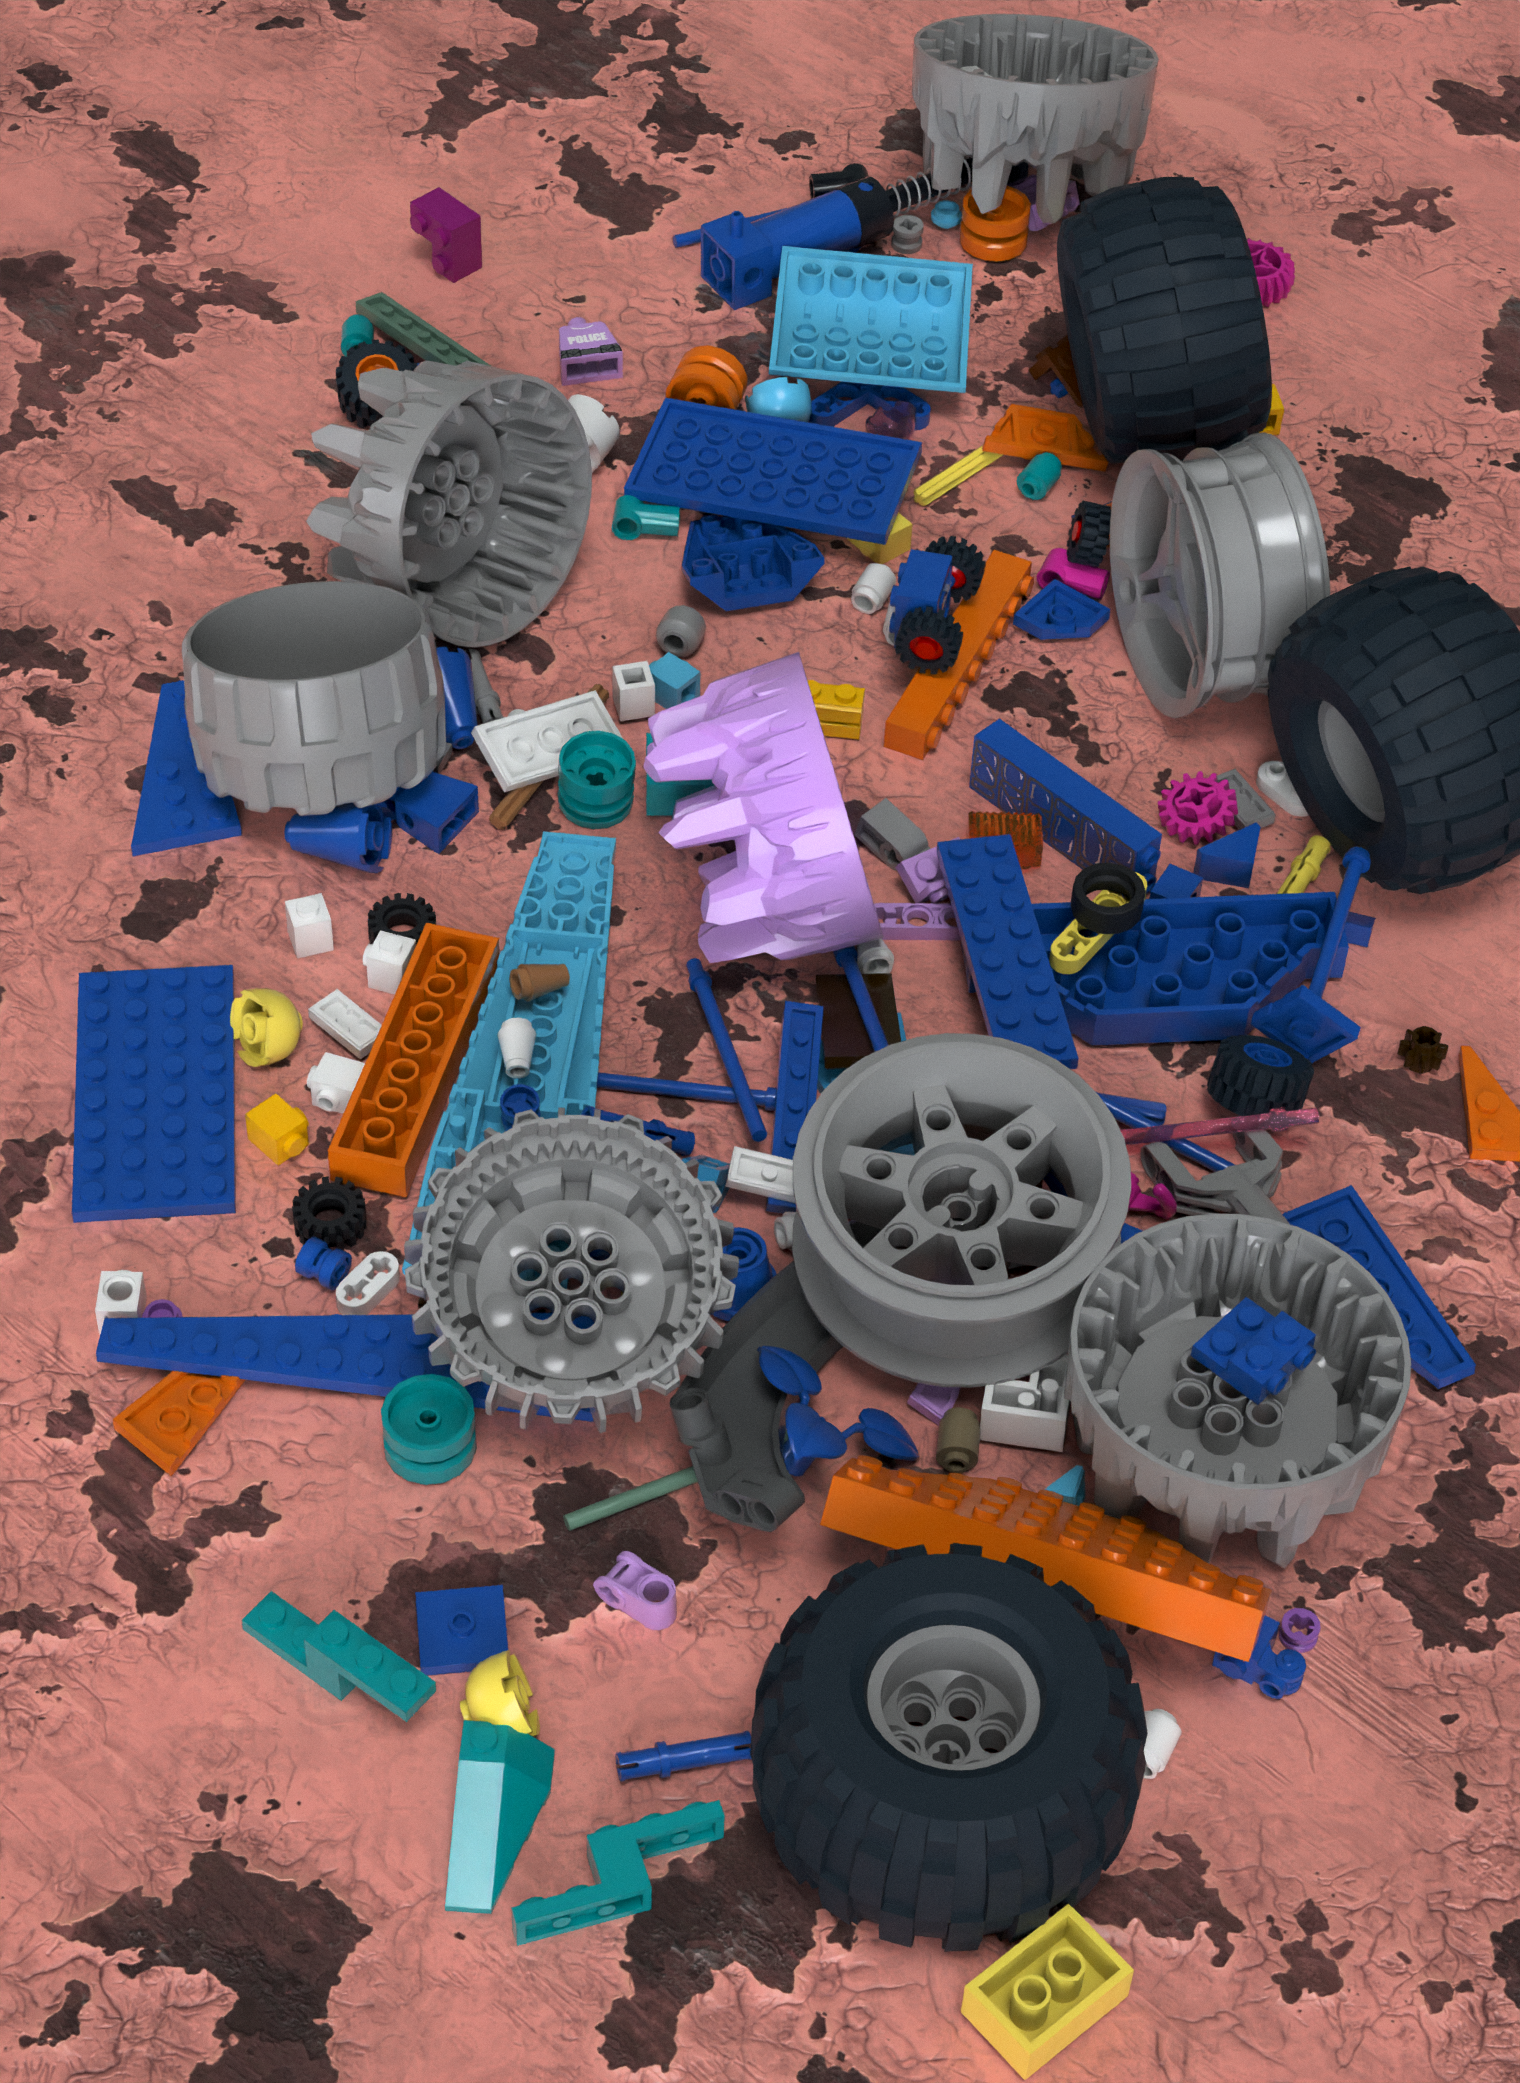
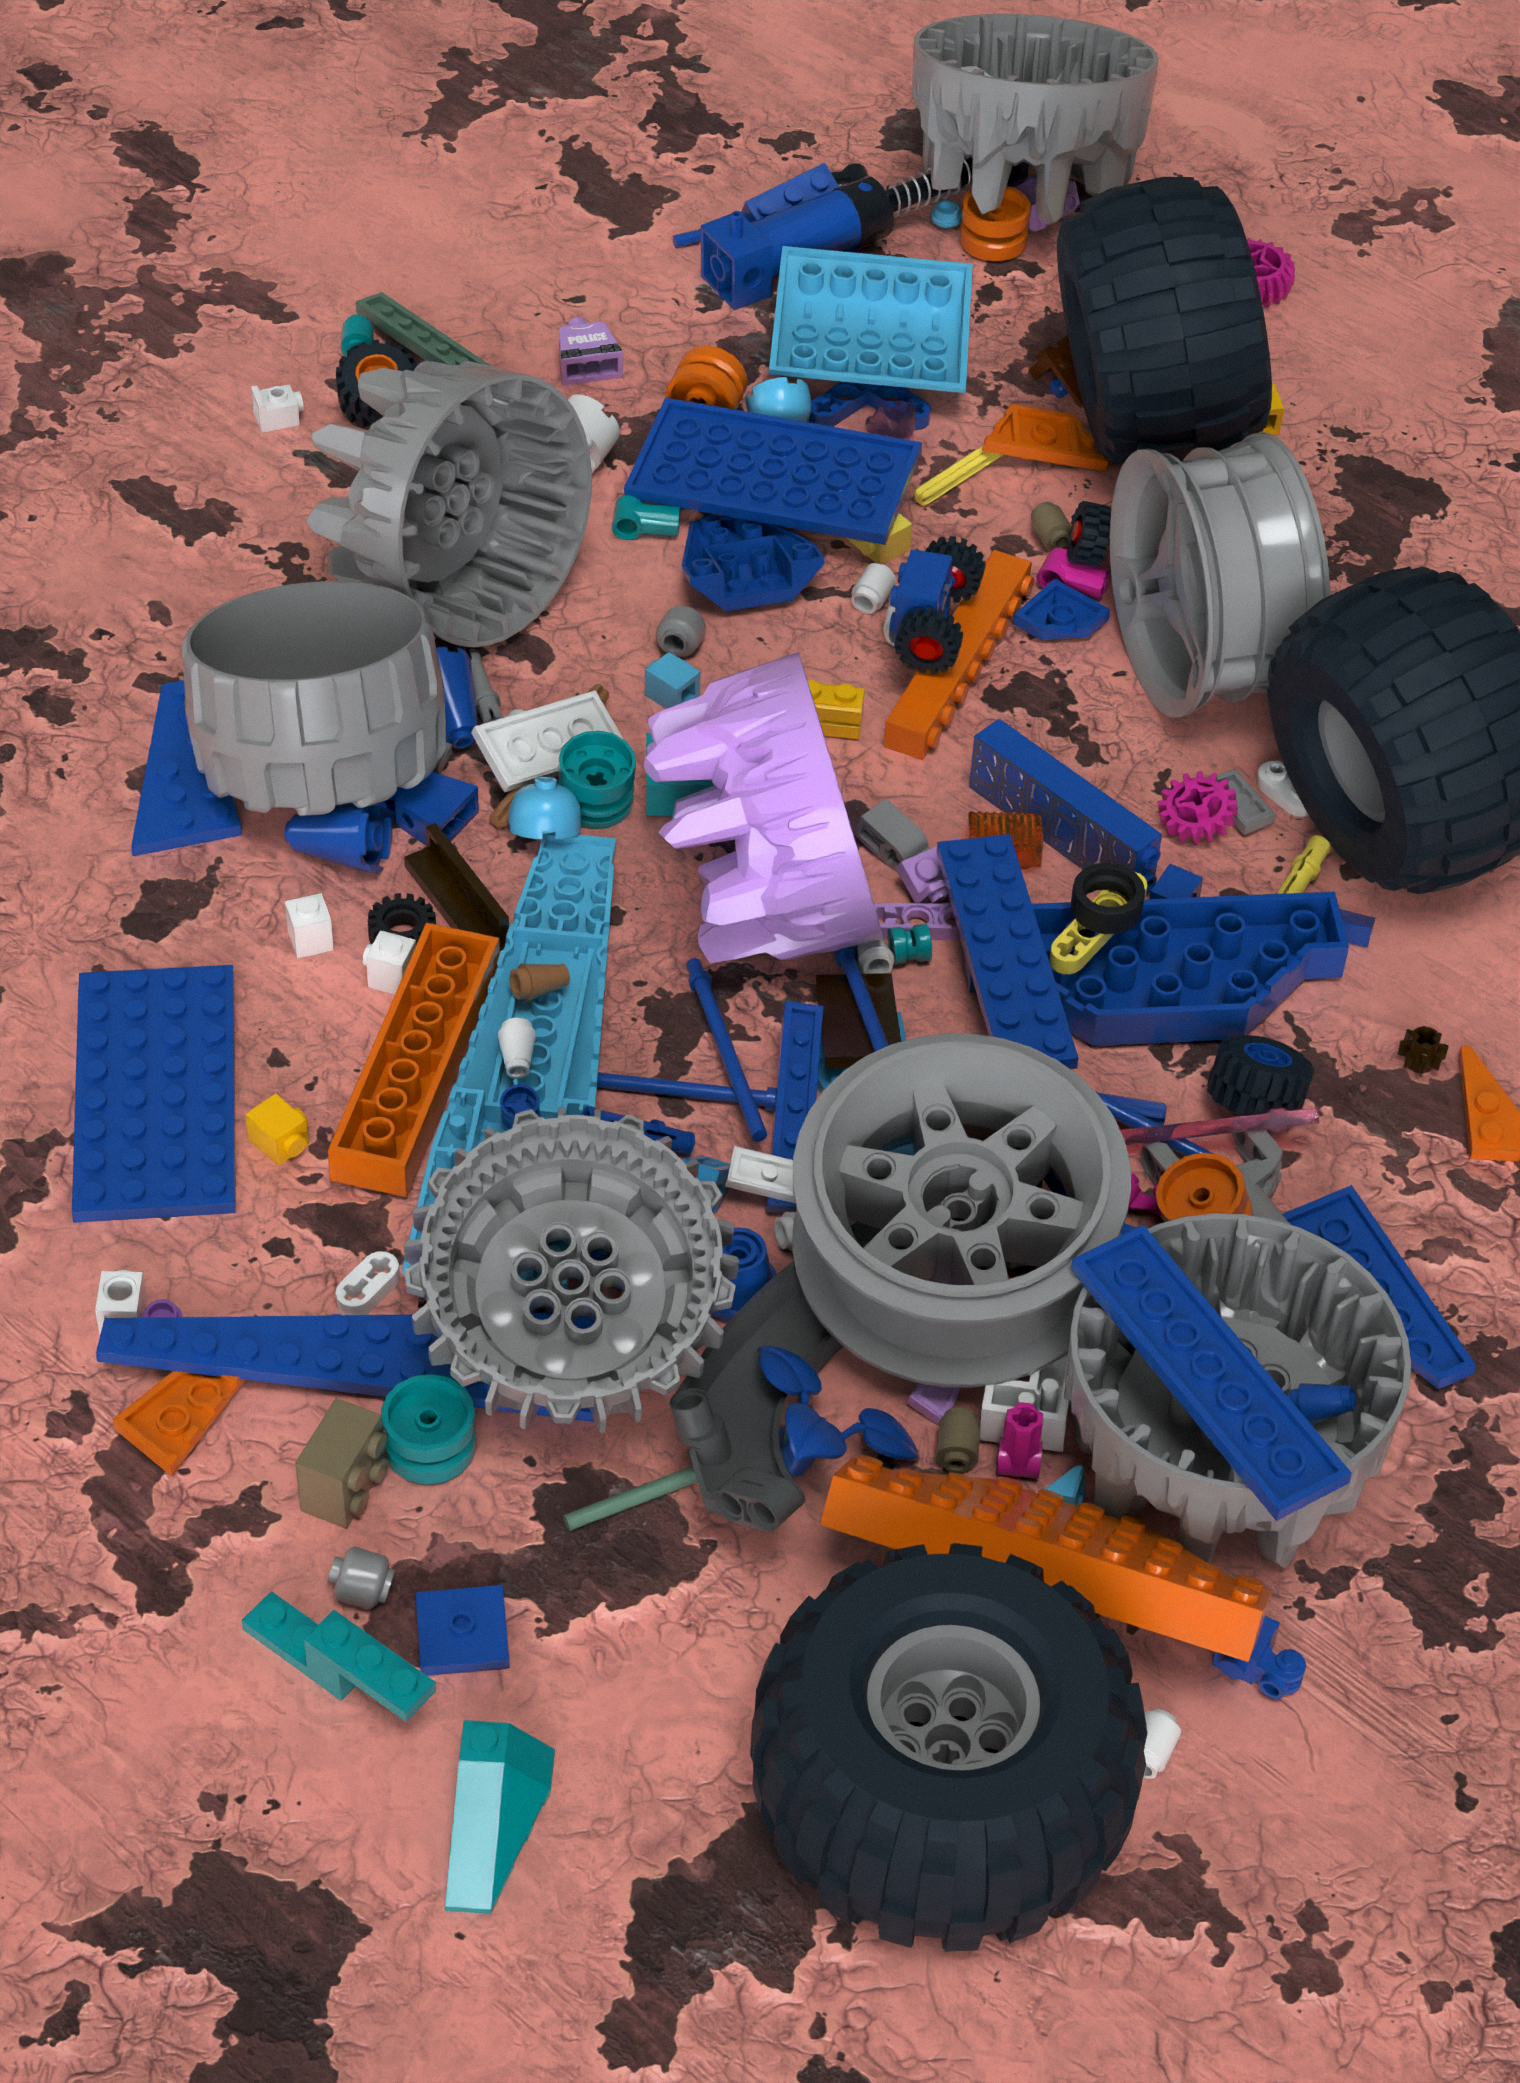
light yellow cylinder [230,988,303,1067] -> none
black tyre [292,1176,367,1251] -> none
blue wheel [295,1237,352,1290] -> none
white brick [307,1052,365,1114] -> none
white plate [308,989,382,1059] -> none
magenta slope [410,187,482,283] -> none
light yellow cylinder [460,1650,540,1737] -> none
teal bracket [511,1800,725,1946] -> none
lavender piece [593,1551,677,1630] -> none
white brick [612,661,655,721] -> none
blue pin [615,1730,752,1782] -> none
light grey wheel [891,215,924,254] -> none
light yellow brick [961,1904,1134,2080] -> none
teal brick [1017,452,1062,500] -> none
blue plate [1191,1297,1316,1405] -> none
blue slope [1193,822,1261,889] -> none
blue tile [1250,847,1371,1063] -> none
medium lavender bush [1279,1608,1321,1653] -> none
none -> white brick [251,384,304,433]
none -> dark tan brick [295,1398,389,1529]
none -> light grey head [327,1547,395,1610]
none -> dark brown fence [404,823,509,951]
none -> medium azure cylinder [508,777,581,839]
none -> blue brick [741,163,839,222]
none -> teal wheel [887,924,932,965]
none -> dark pink piece [996,1402,1043,1479]
none -> dark tan brick [1031,502,1072,551]
none -> blue plate [1071,1225,1352,1521]
none -> orange wheel [1155,1153,1254,1222]
none -> blue cone [1289,1383,1356,1425]

